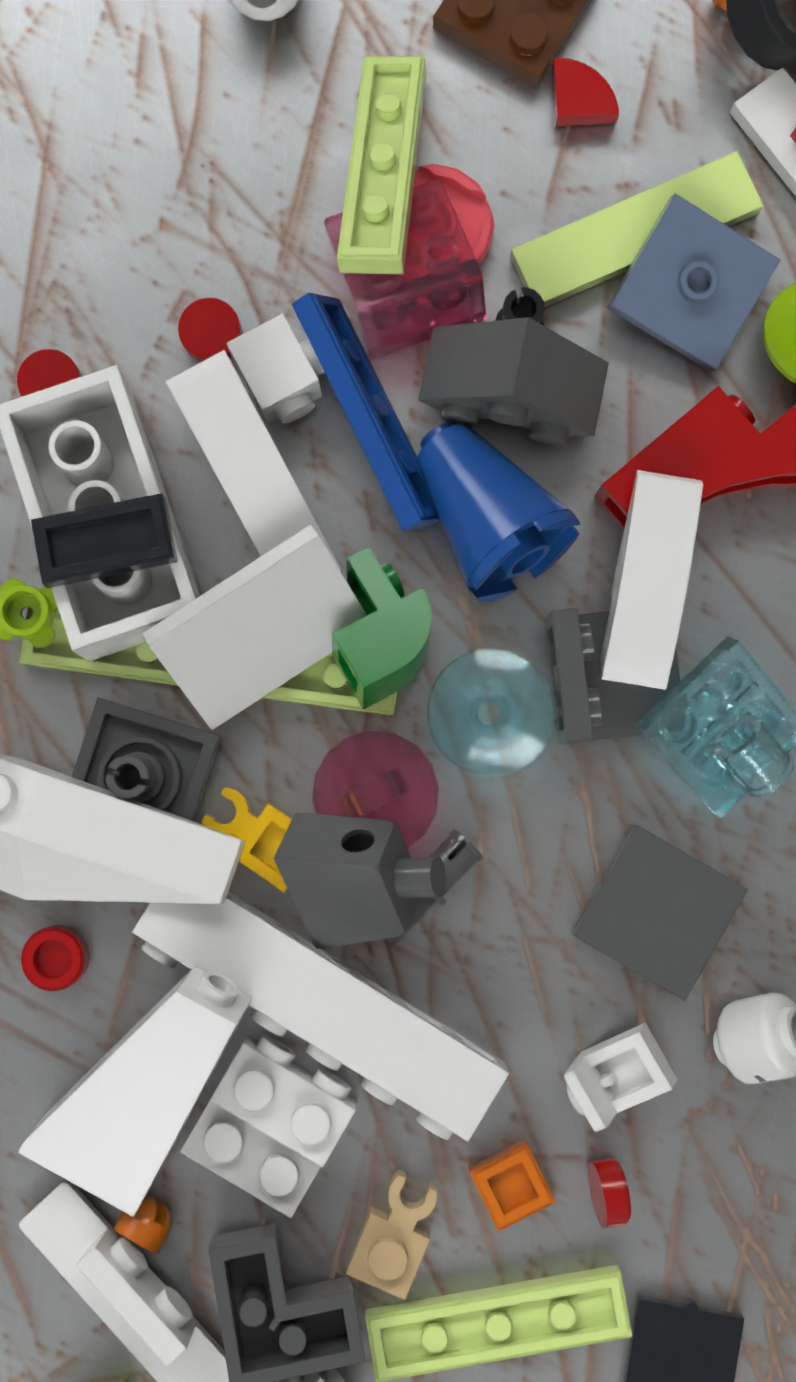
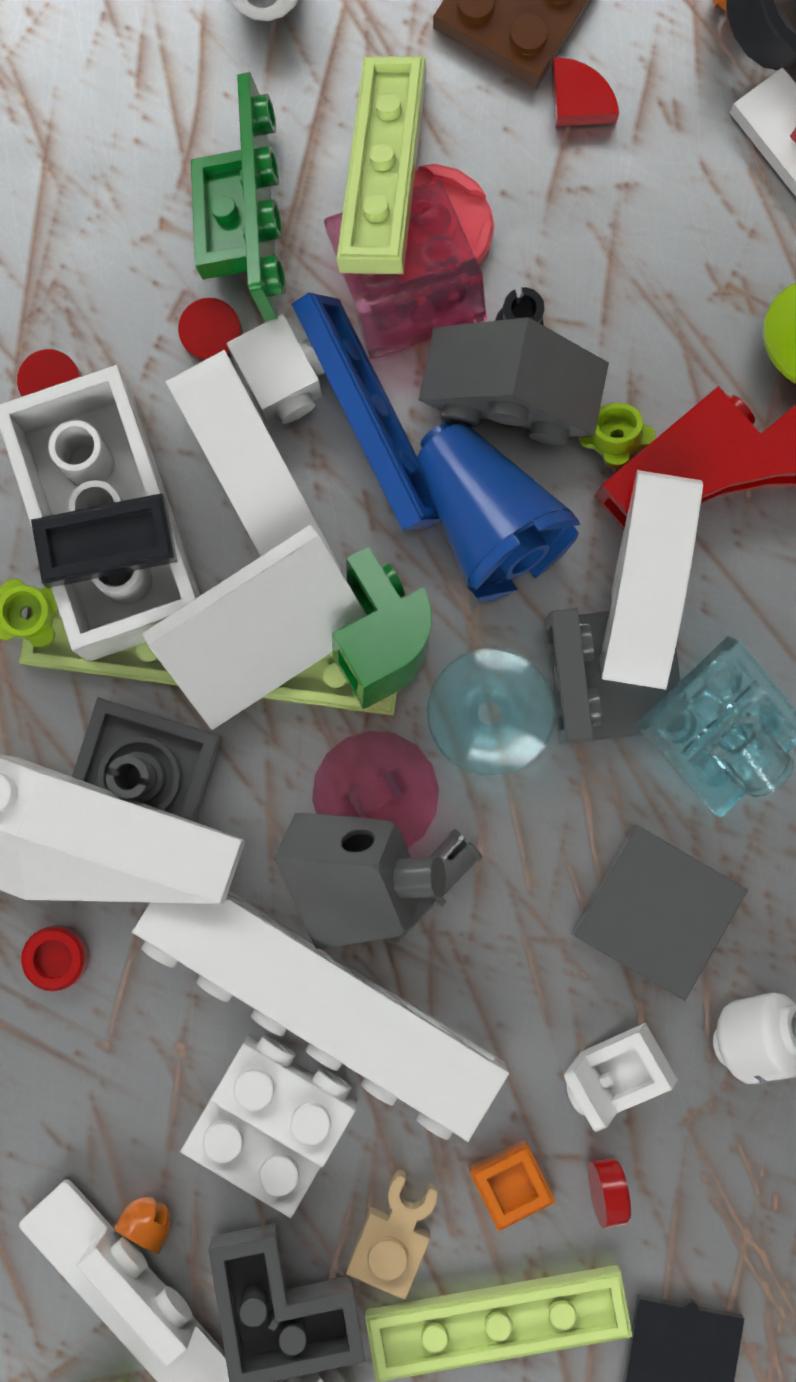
white slope [18,966,252,1217] -> none
yellow plate [201,787,293,893] -> none
yellowish green tile [510,151,763,308] -> none
sand blue plate [606,193,781,372] -> none
none -> green bracket [191,72,286,321]
none -> lime plate [579,403,655,469]

